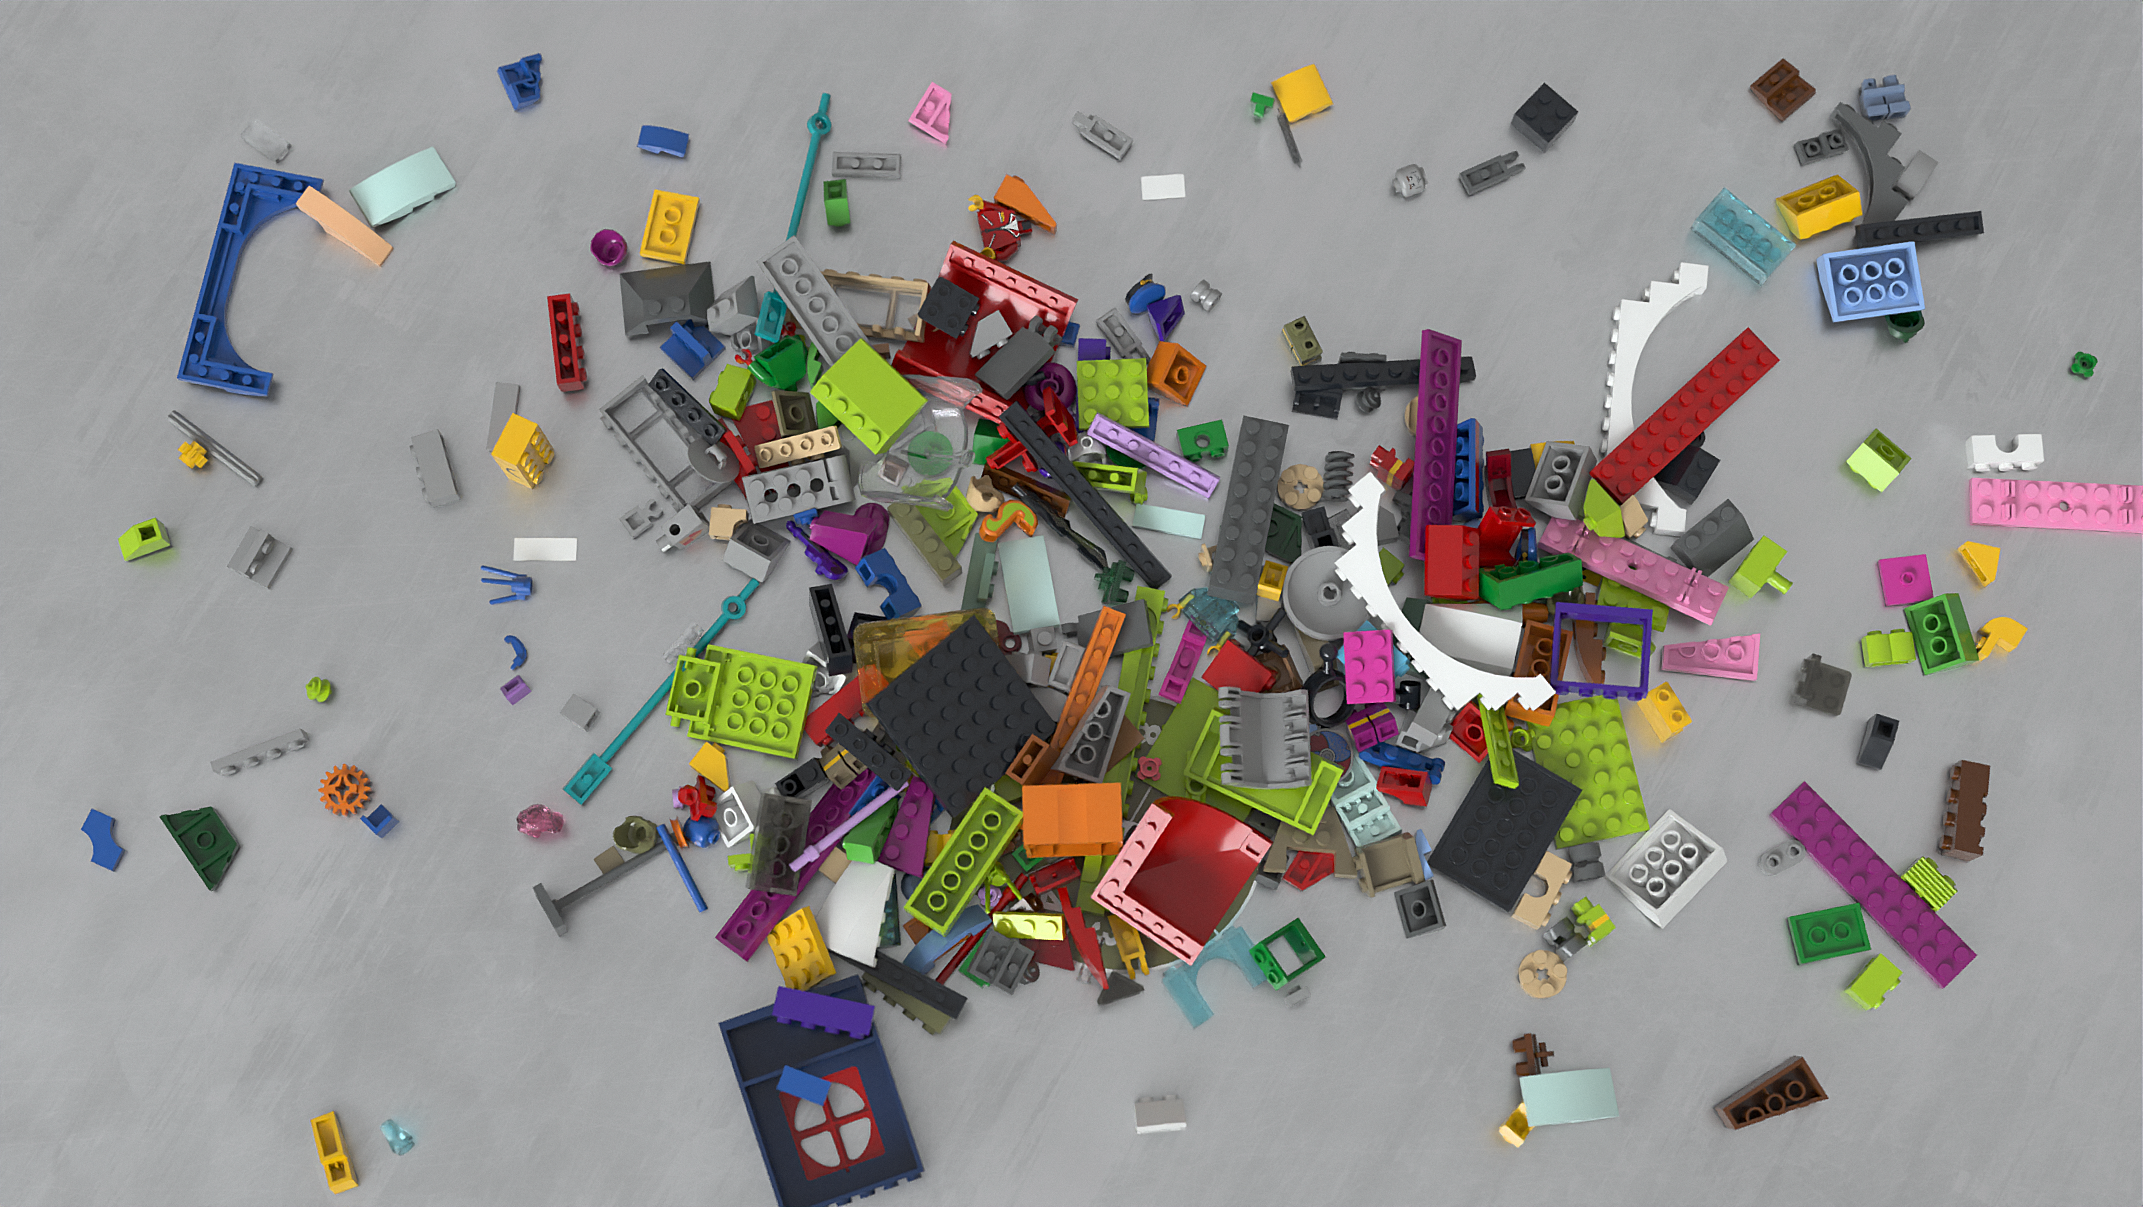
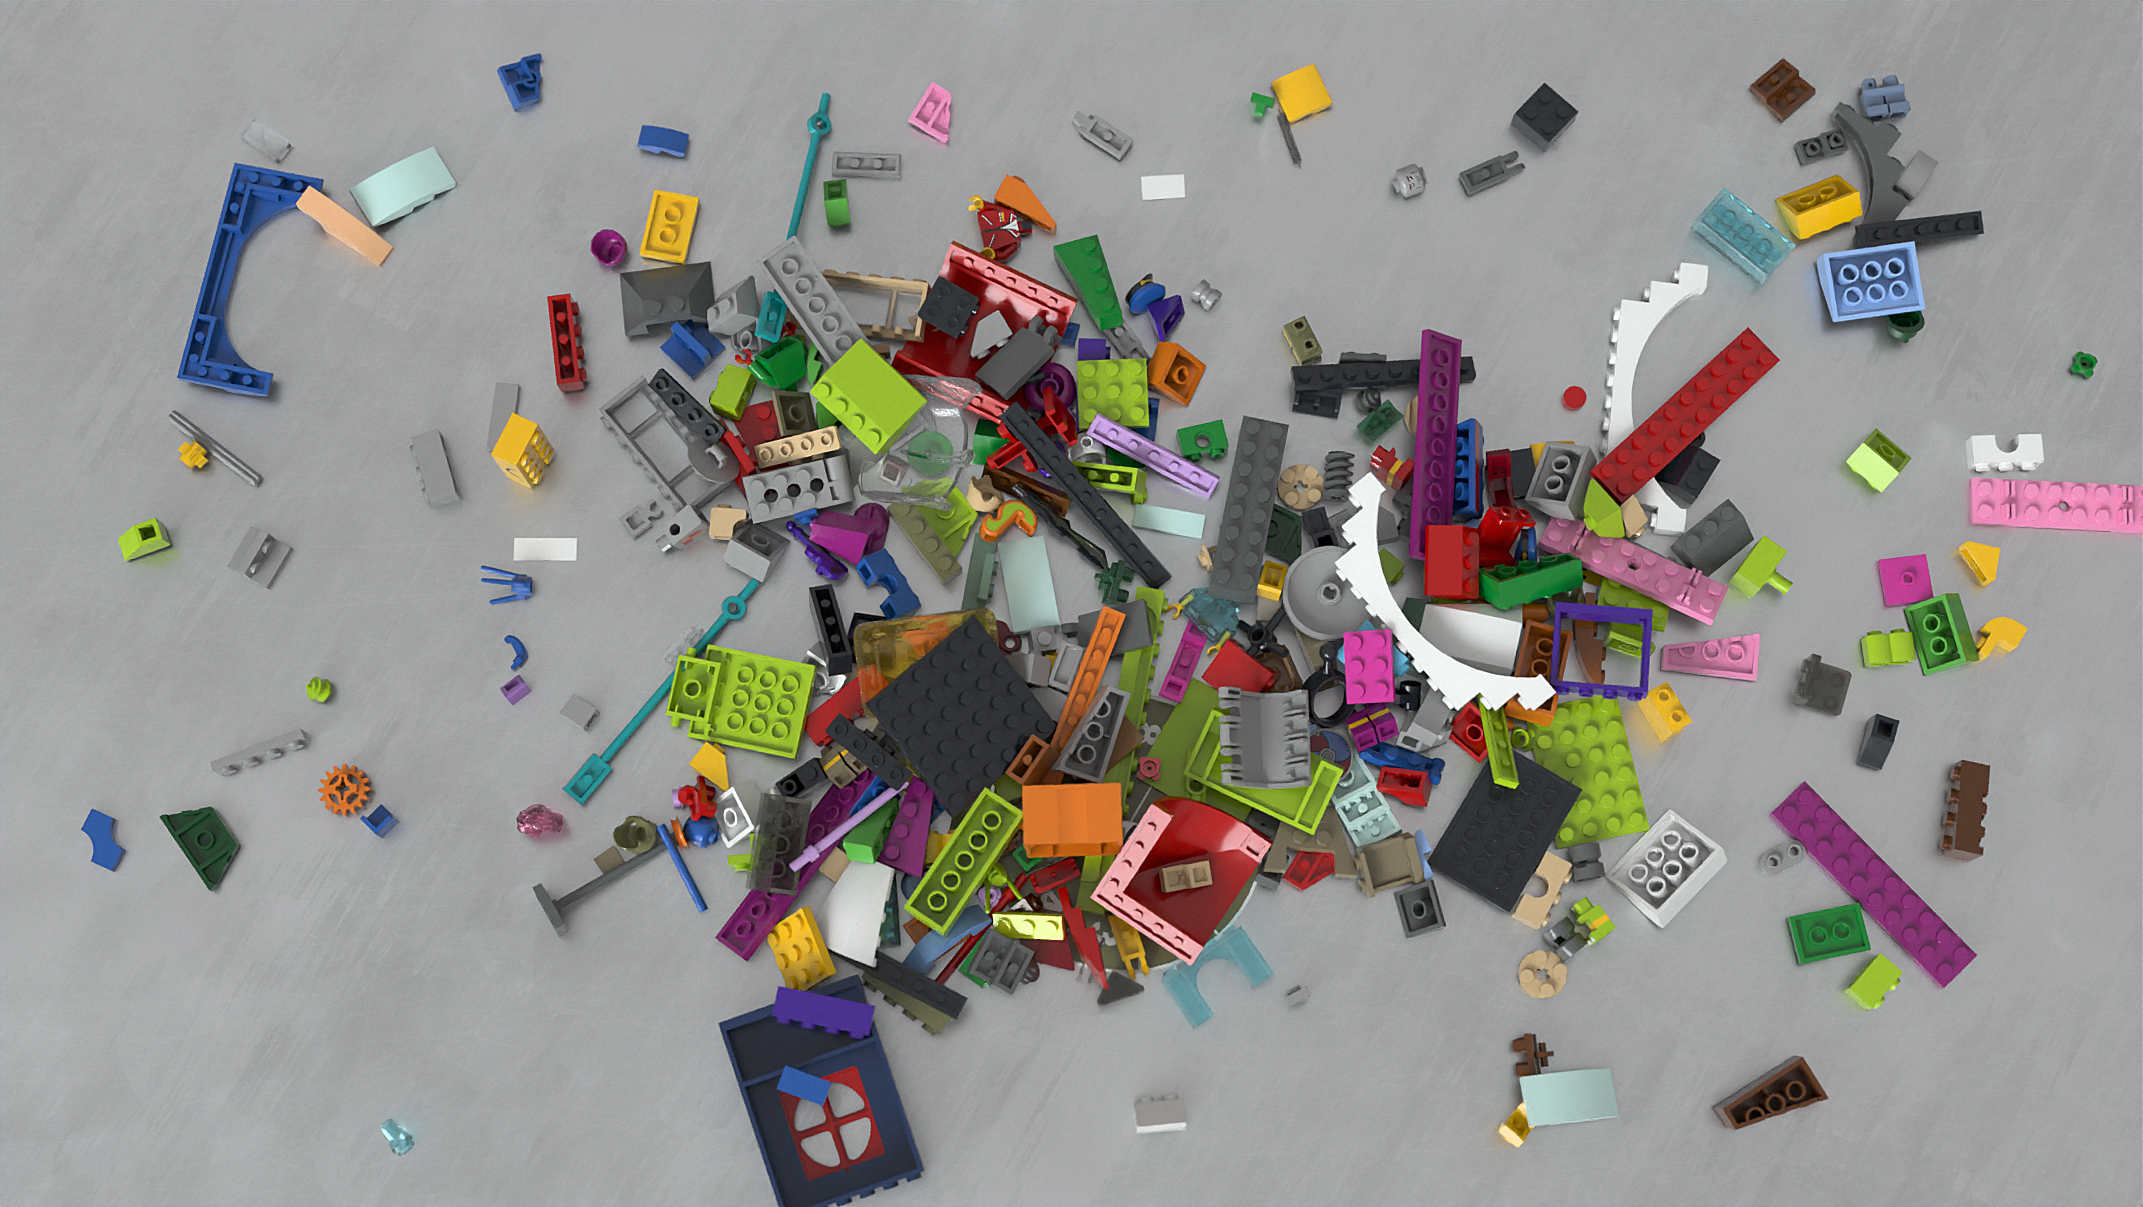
yellow slope [310,1111,358,1194] -> none
green window [1249,917,1326,991] -> none
lime brick [1900,856,1958,912] -> none
none -> green wedge [1053,235,1123,331]
none -> tan slope [1158,860,1212,892]
none -> clear green hips [1357,399,1403,444]
none -> red tile [1562,386,1587,410]

